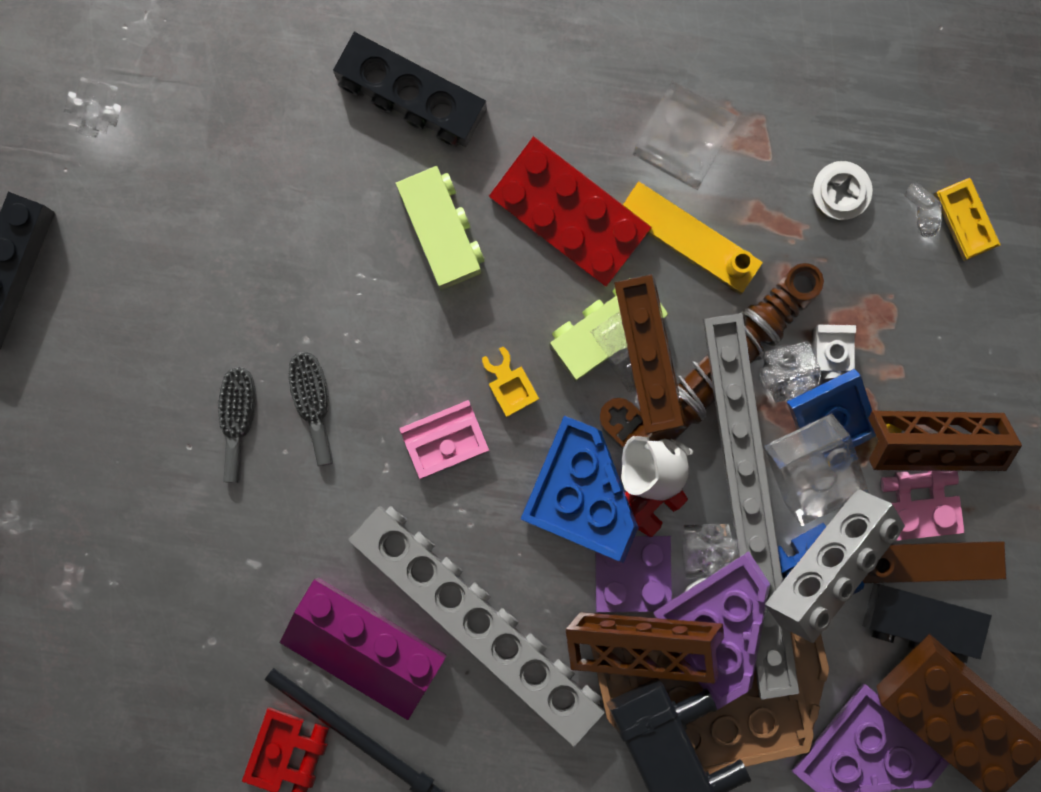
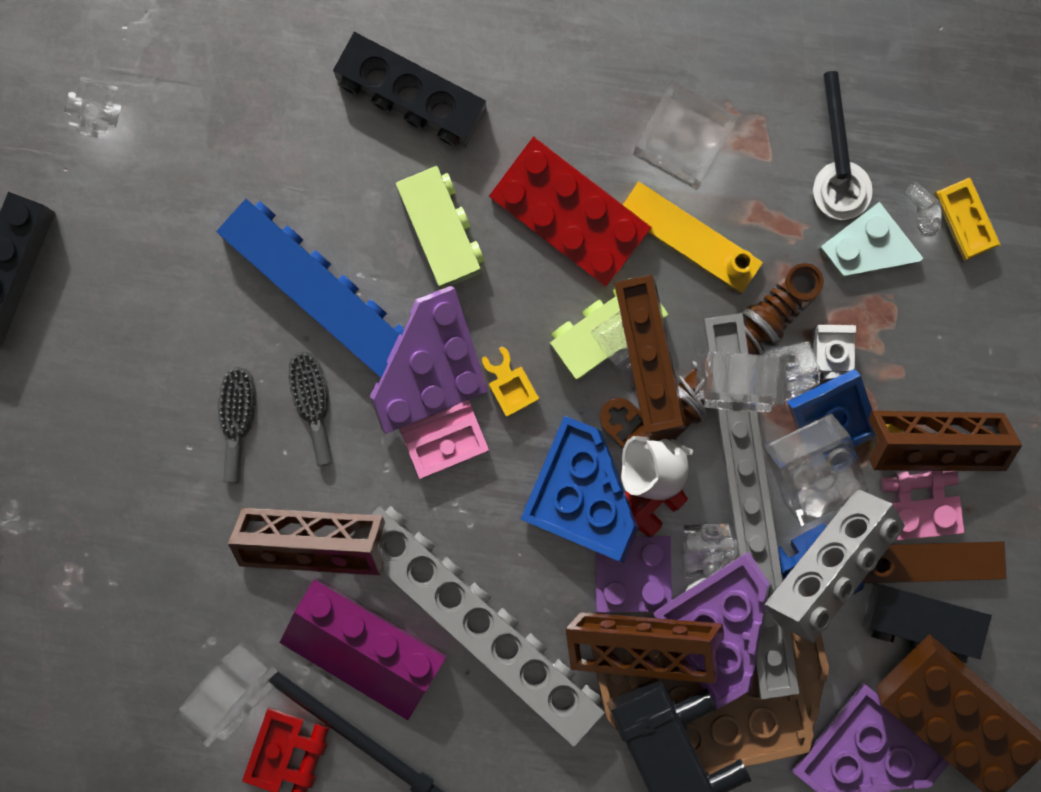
none -> clear brick [172,641,278,748]
none -> blue brick [216,199,405,378]
none -> reddish brown fence [228,508,385,576]
none -> medium lavender plate [370,286,488,434]
none -> clear brick [695,352,787,412]
none -> light aqua wing [819,202,923,278]
none -> black bar [823,71,852,180]

